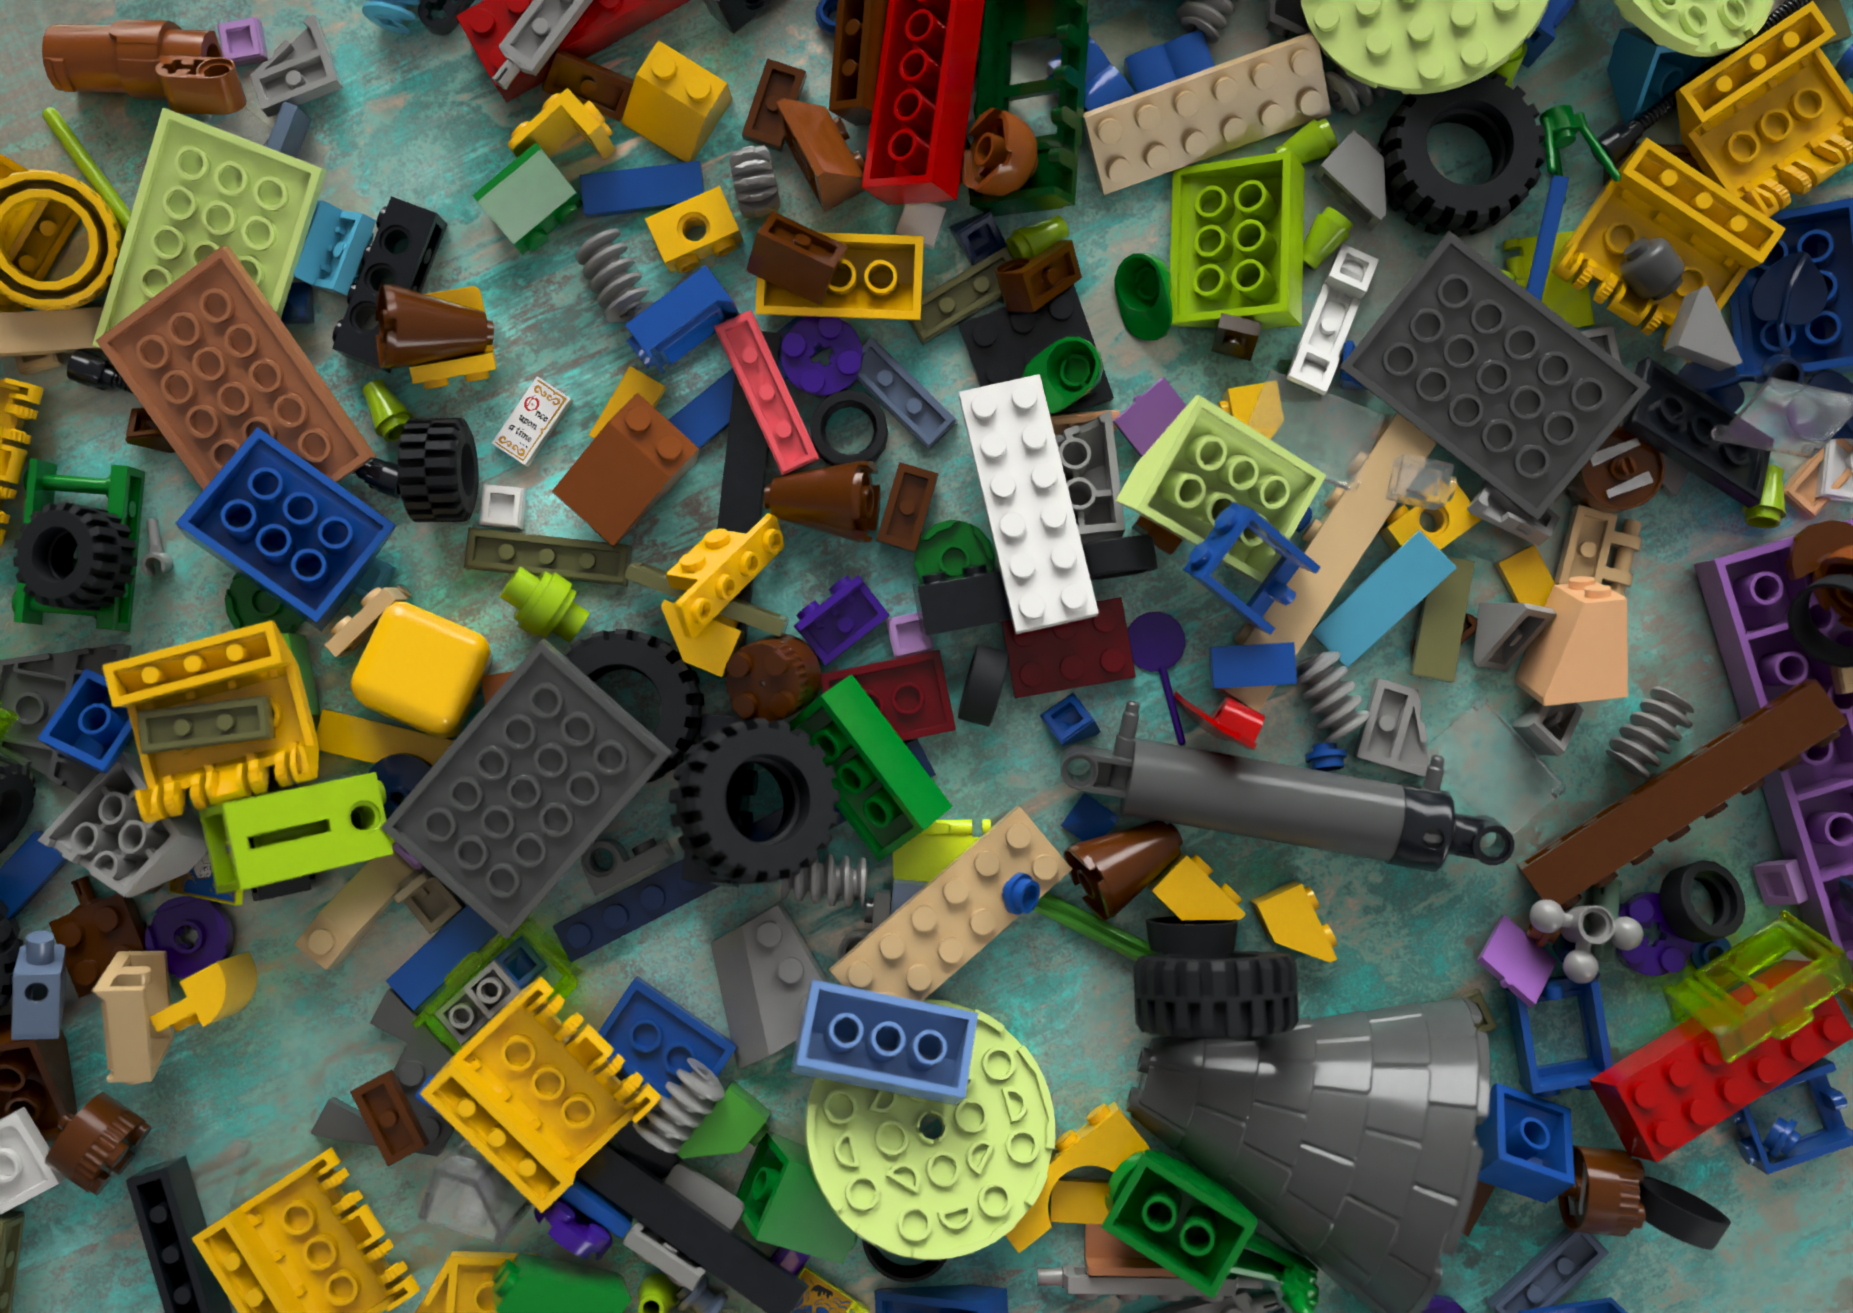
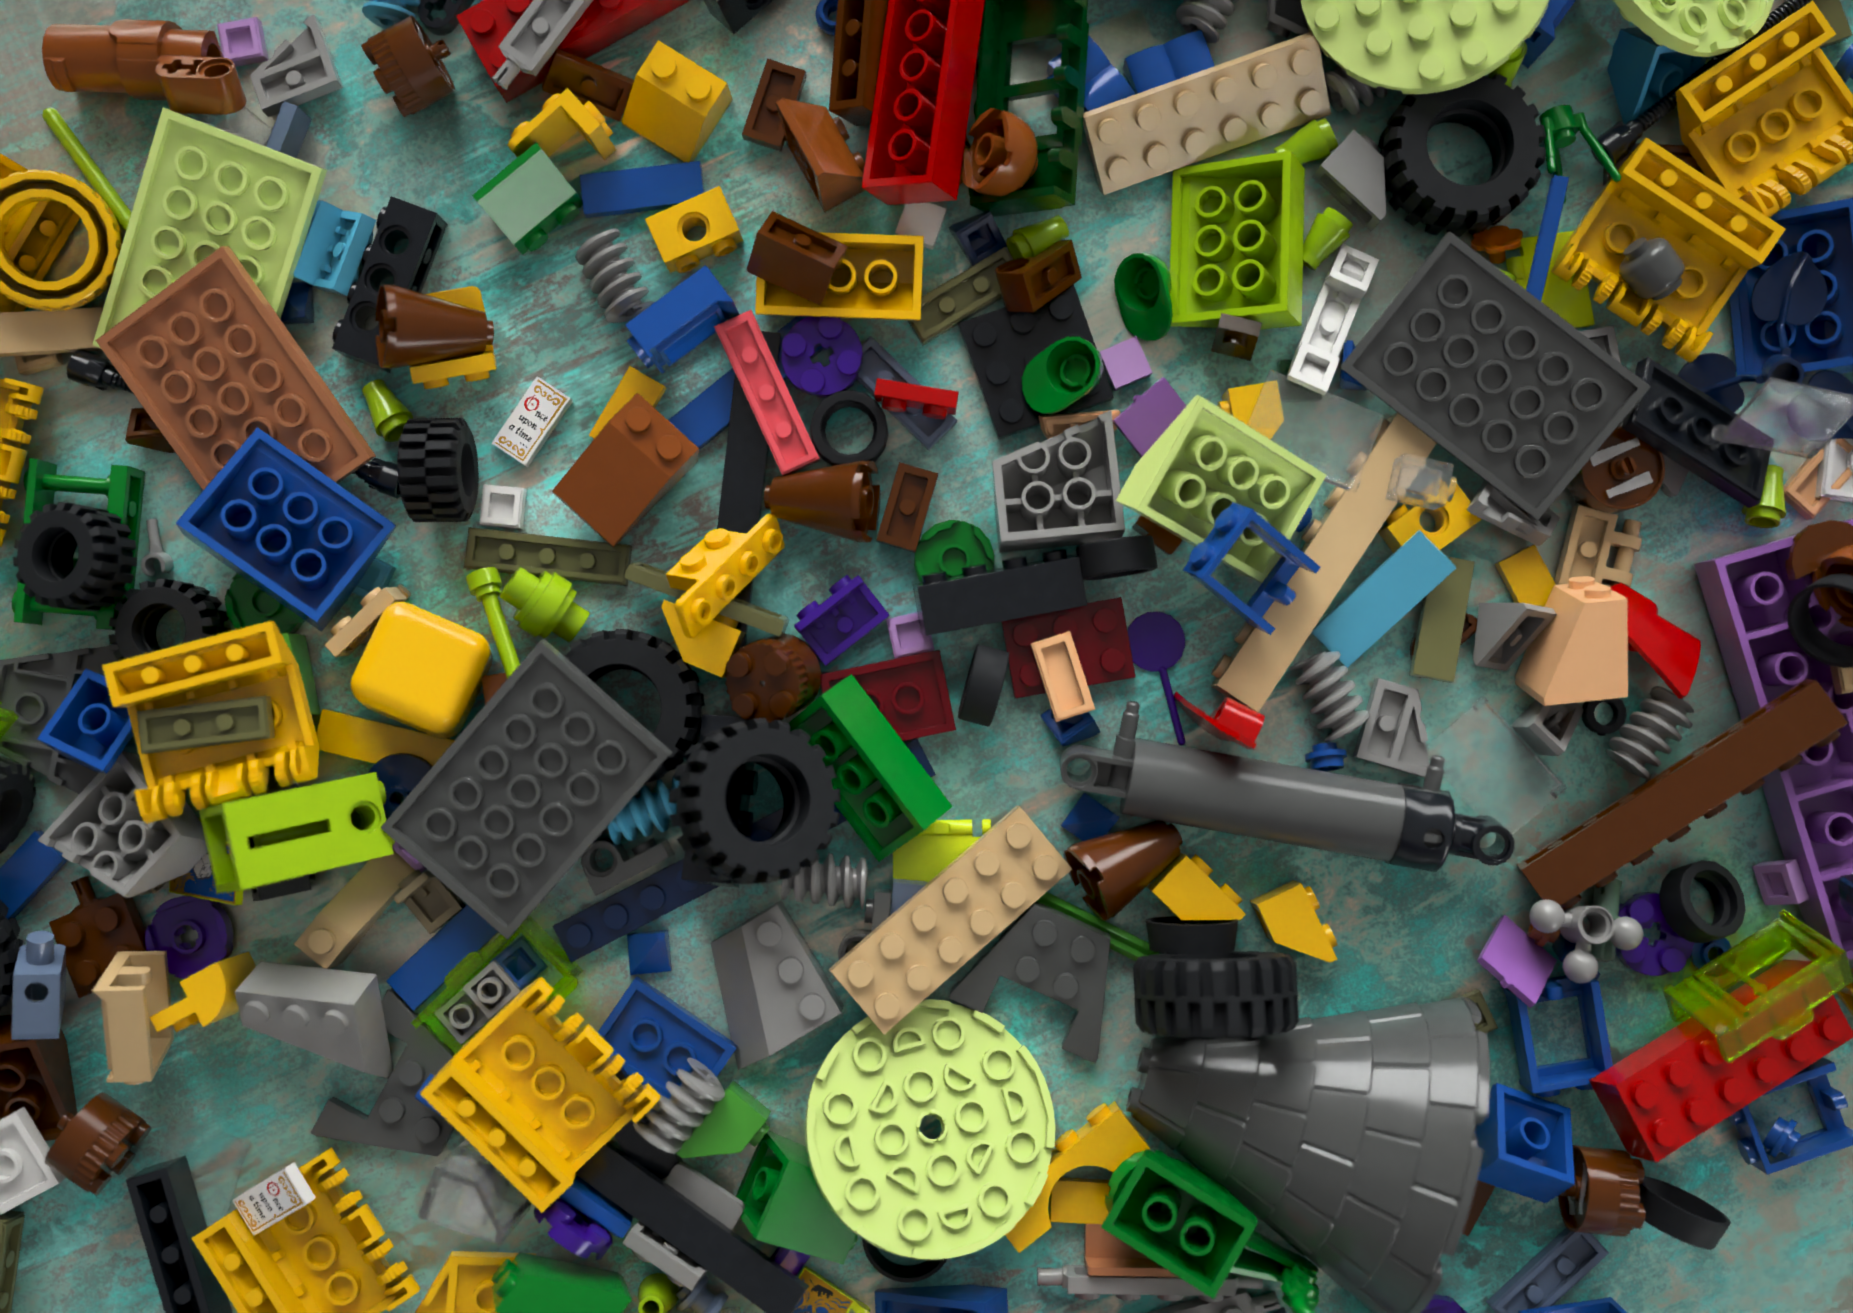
reddish brown plate [350,1069,429,1166] -> none
light grey gear [730,145,780,218] -> none
medium blue slope [791,980,978,1105] -> none
white plate [959,374,1099,635] -> none
blue plate [1002,872,1040,915] -> none
blue tile [1208,642,1297,689] -> none
light grey slope [1663,285,1743,371] -> none
none -> black tyre [109,579,231,661]
none -> white tile [232,1162,316,1236]
none -> light grey wedge [235,961,393,1079]
none -> reddish brown piece [361,15,456,117]
none -> lime piece [465,567,520,679]
none -> medium azure piece [607,777,680,845]
none -> blue slope [627,930,672,975]
none -> red plate [874,378,959,419]
none -> dark grey wing [949,901,1110,1063]
none -> light nougat tile [1030,631,1096,722]
none -> lavender tile [1100,336,1152,391]
none -> orange plant [1471,225,1523,264]
none -> black piece [1581,698,1627,736]
none -> red panel [1611,583,1701,699]

